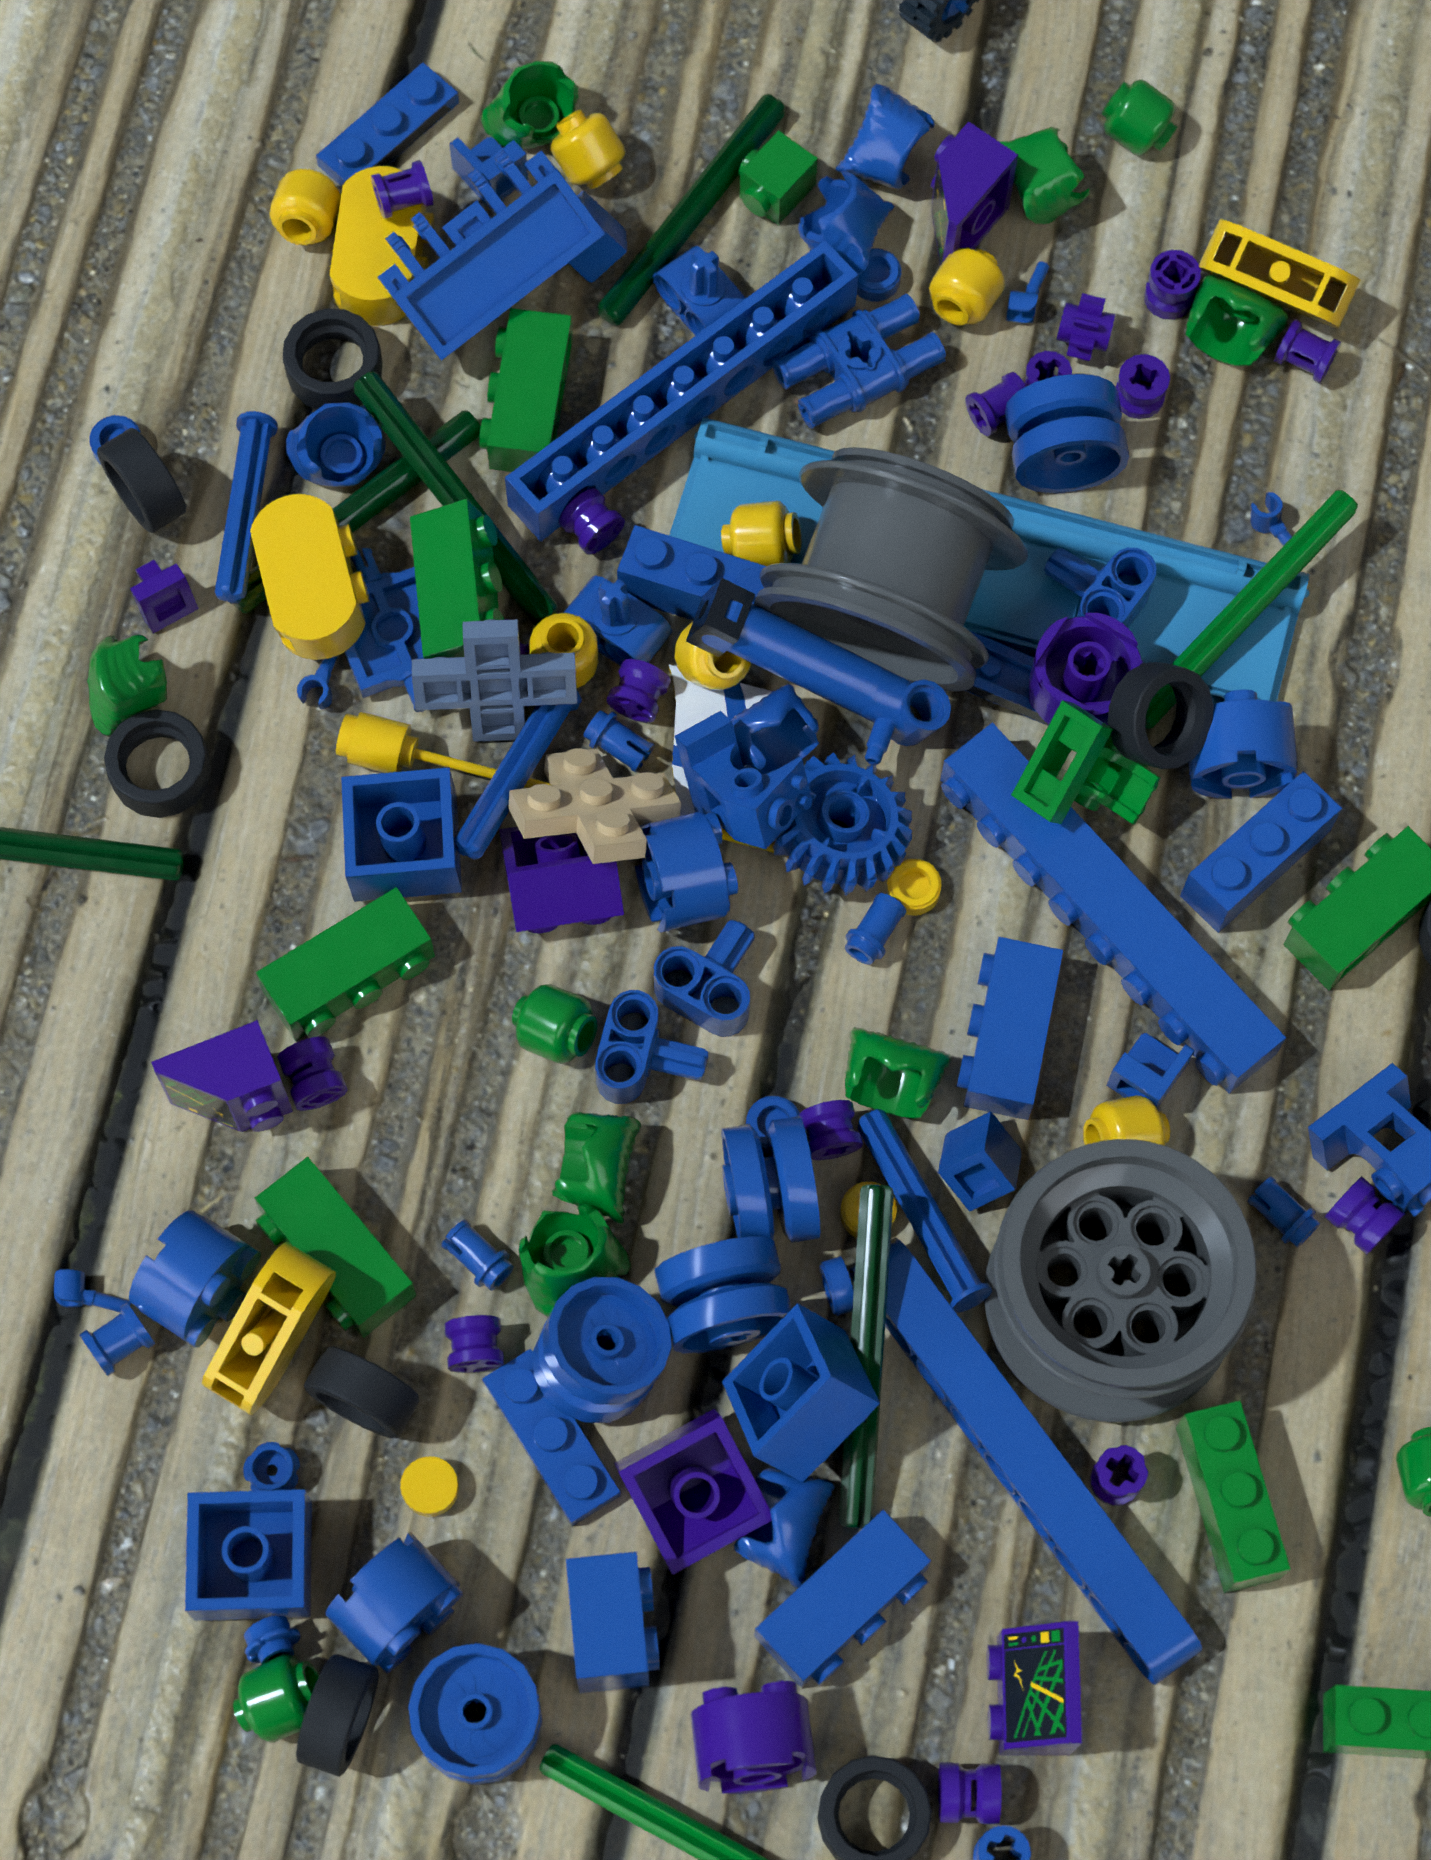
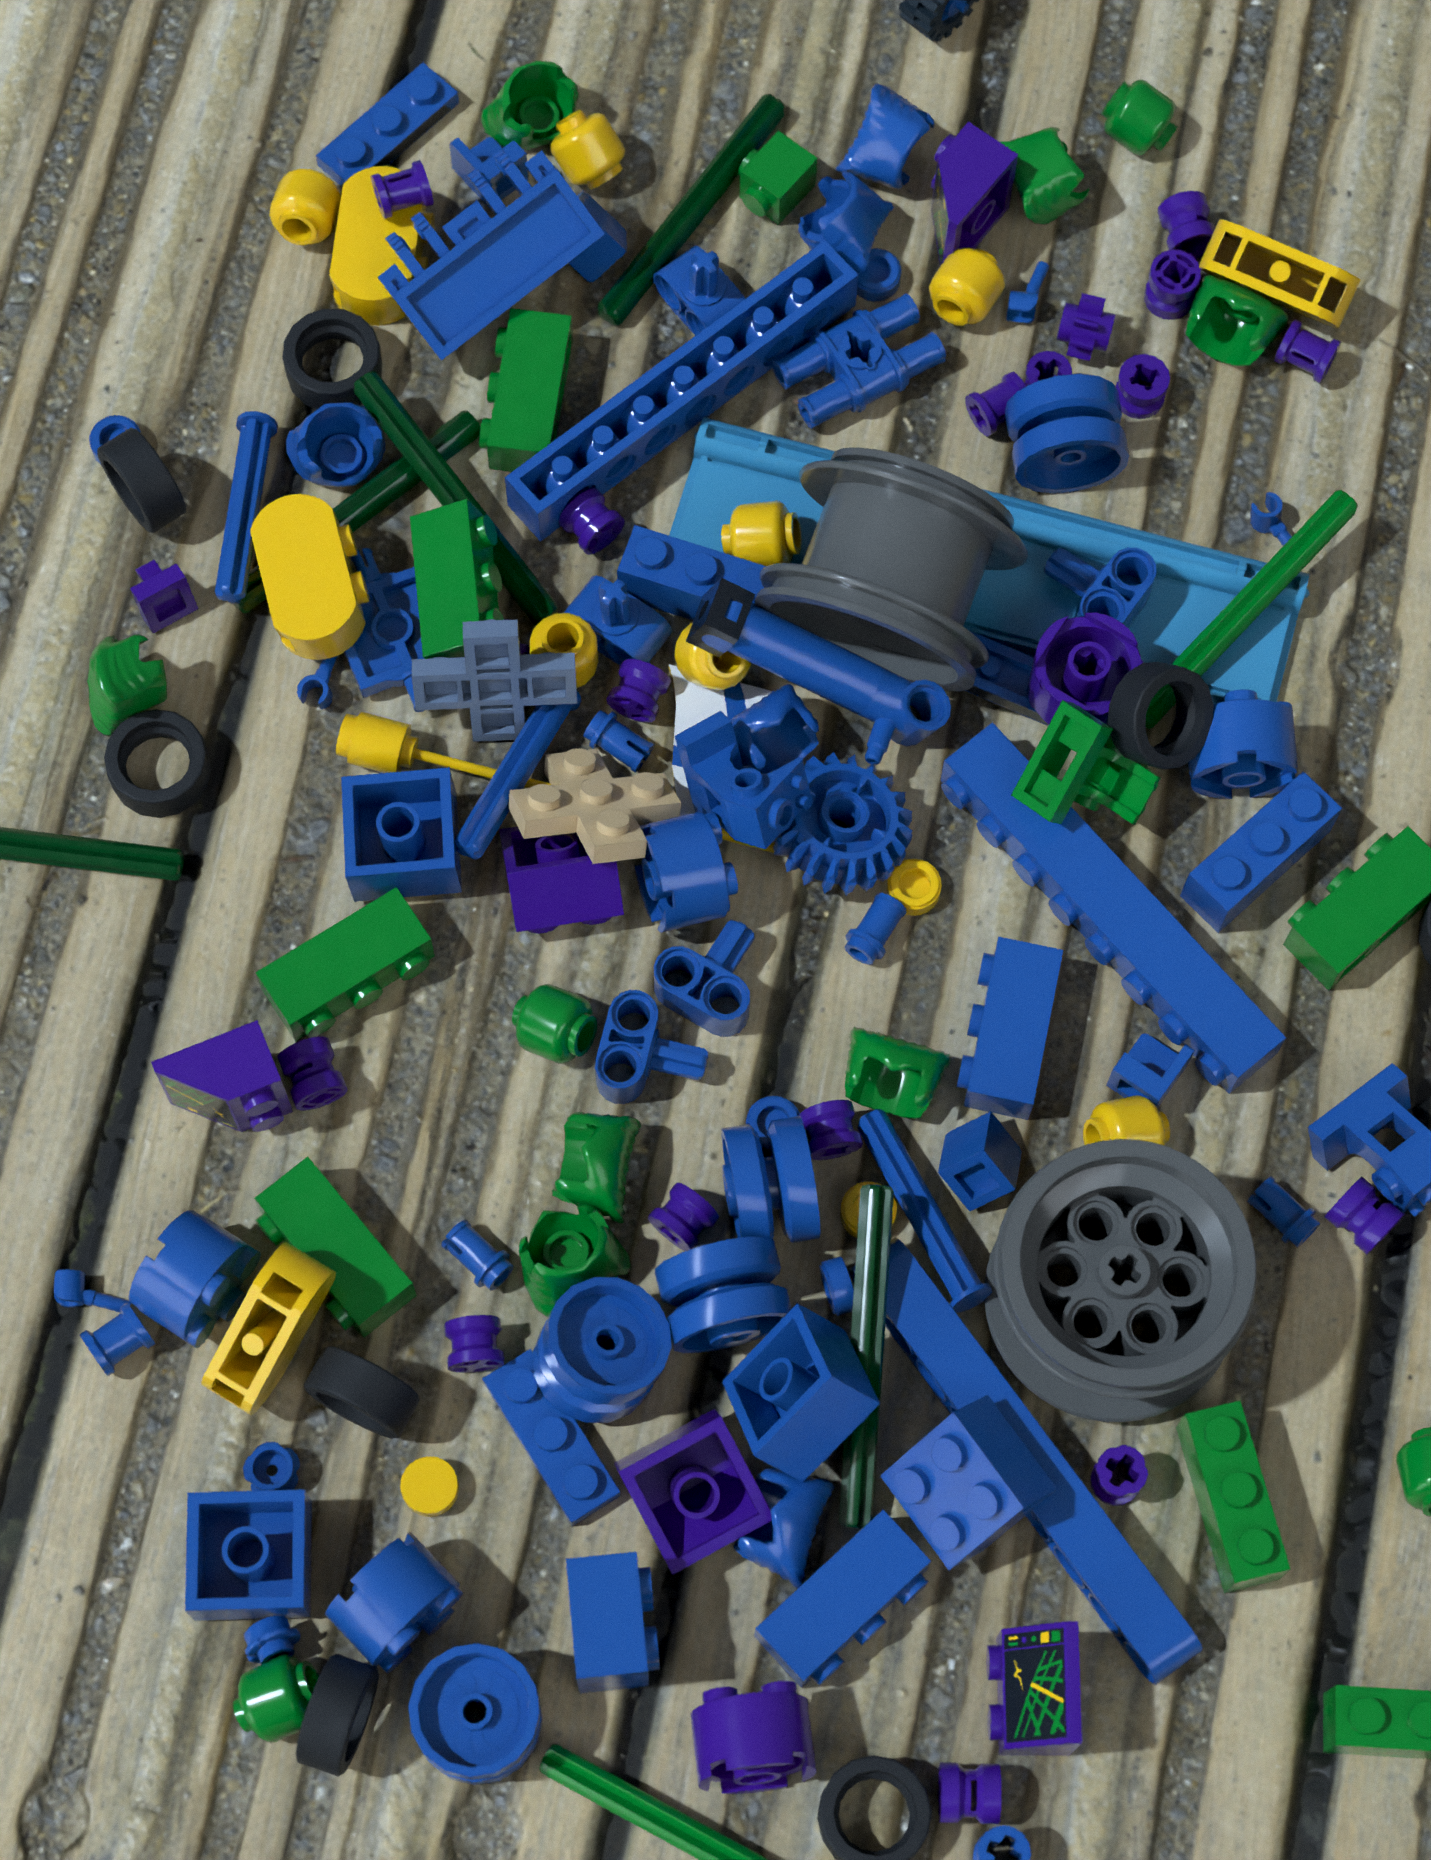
none -> dark purple wheel [648,1182,719,1251]
none -> blue brick [880,1395,1057,1570]
none -> dark purple wheel [1157,191,1215,260]

